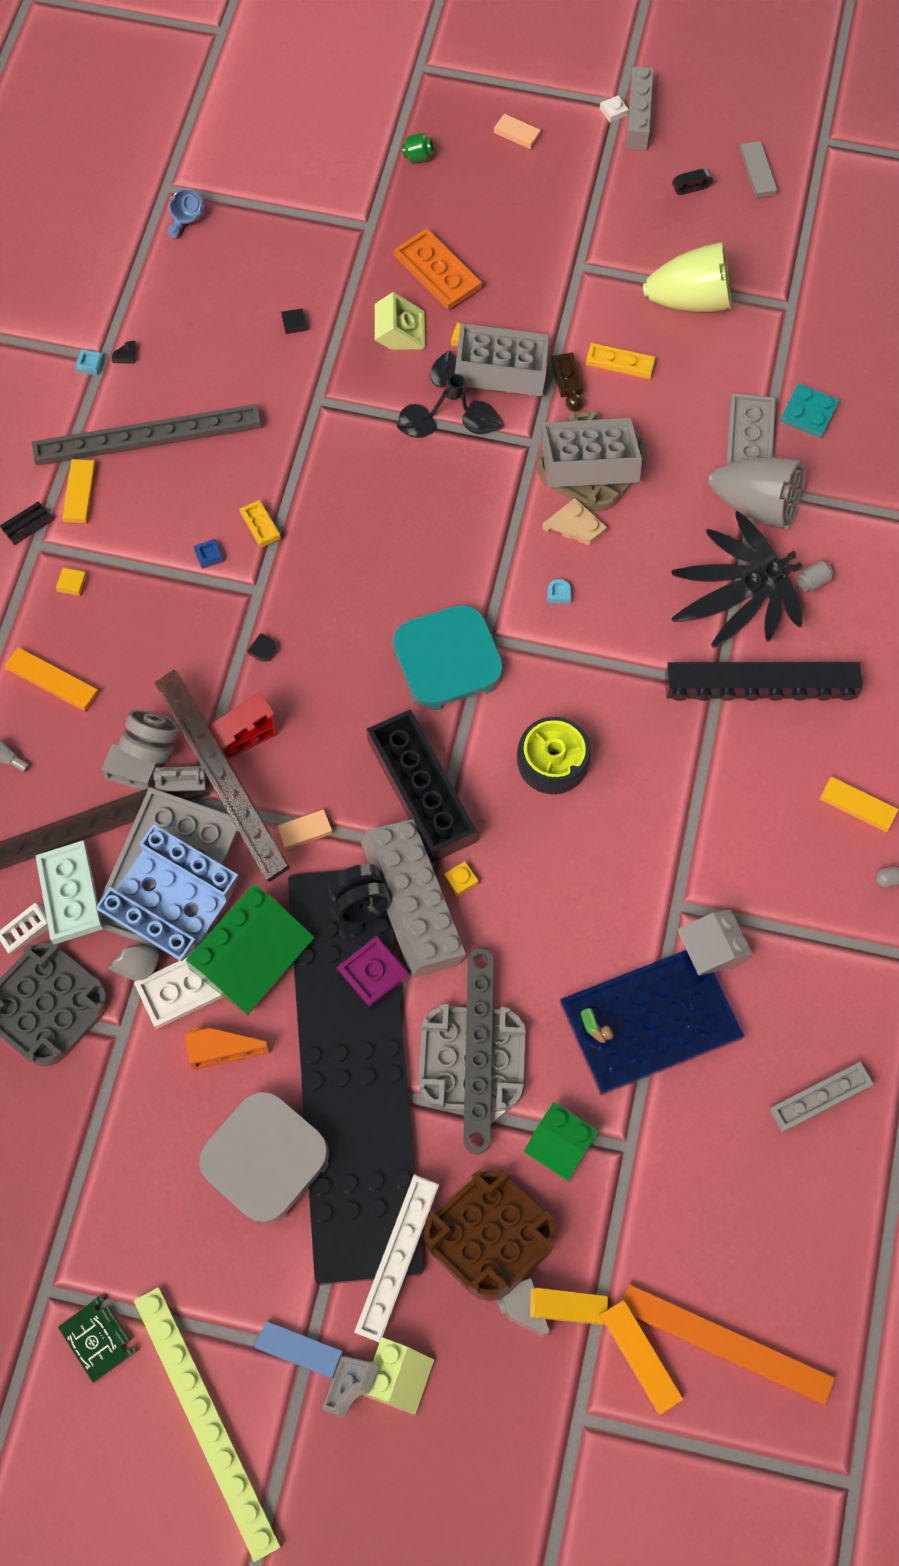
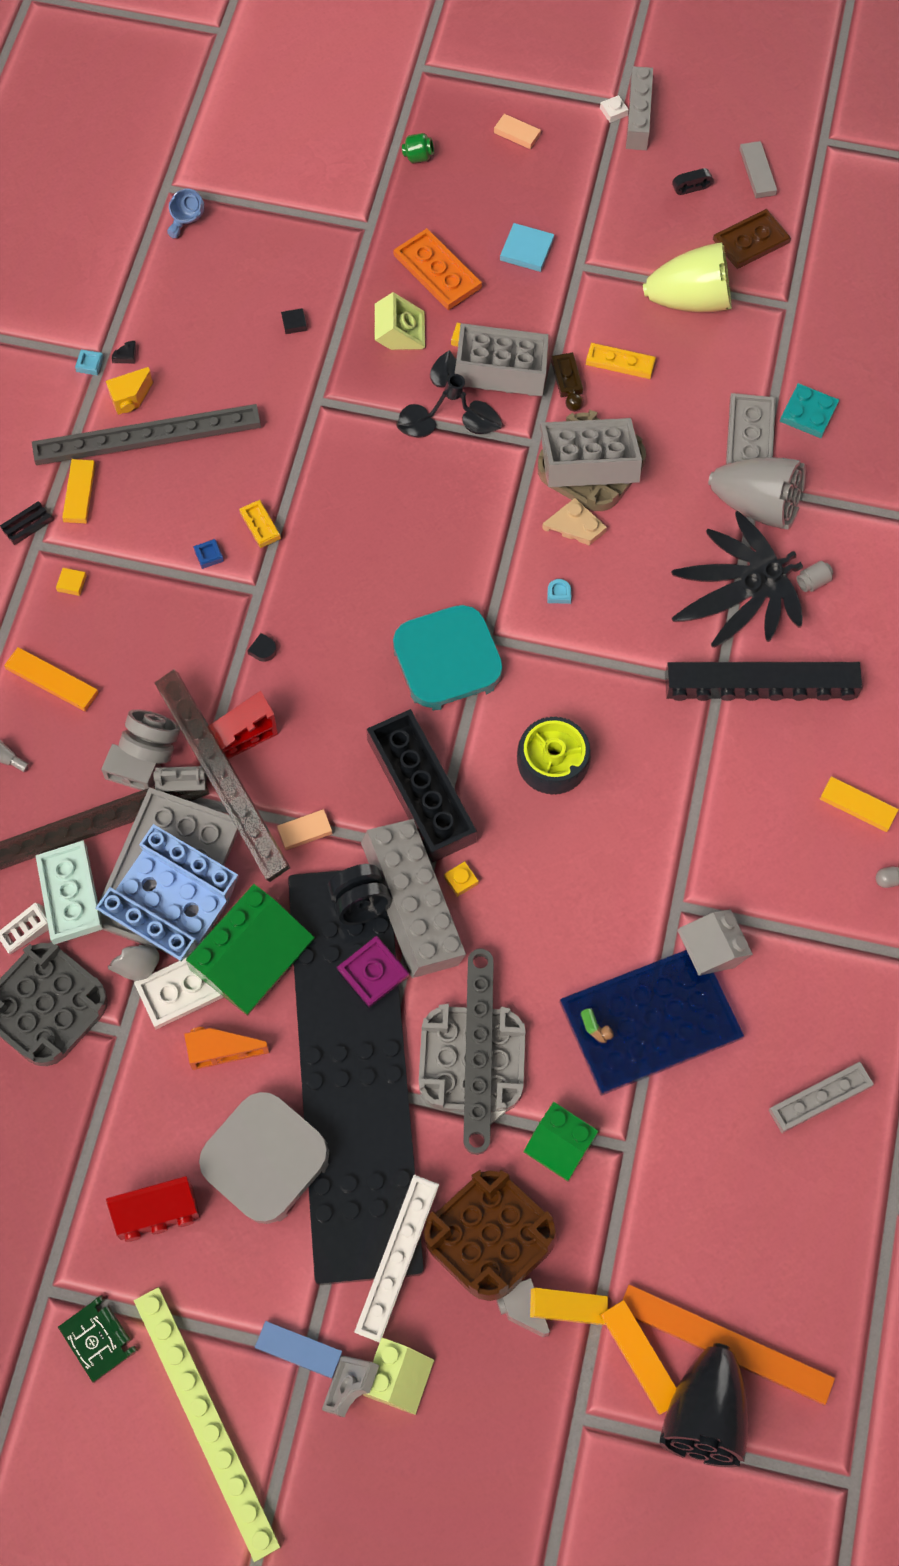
none -> yellow slope [106,367,153,415]
none -> red slope [106,1176,200,1242]
none -> medium azure tile [500,223,554,272]
none -> black cylinder [659,1343,748,1468]
none -> reddish brown tile [713,209,791,269]

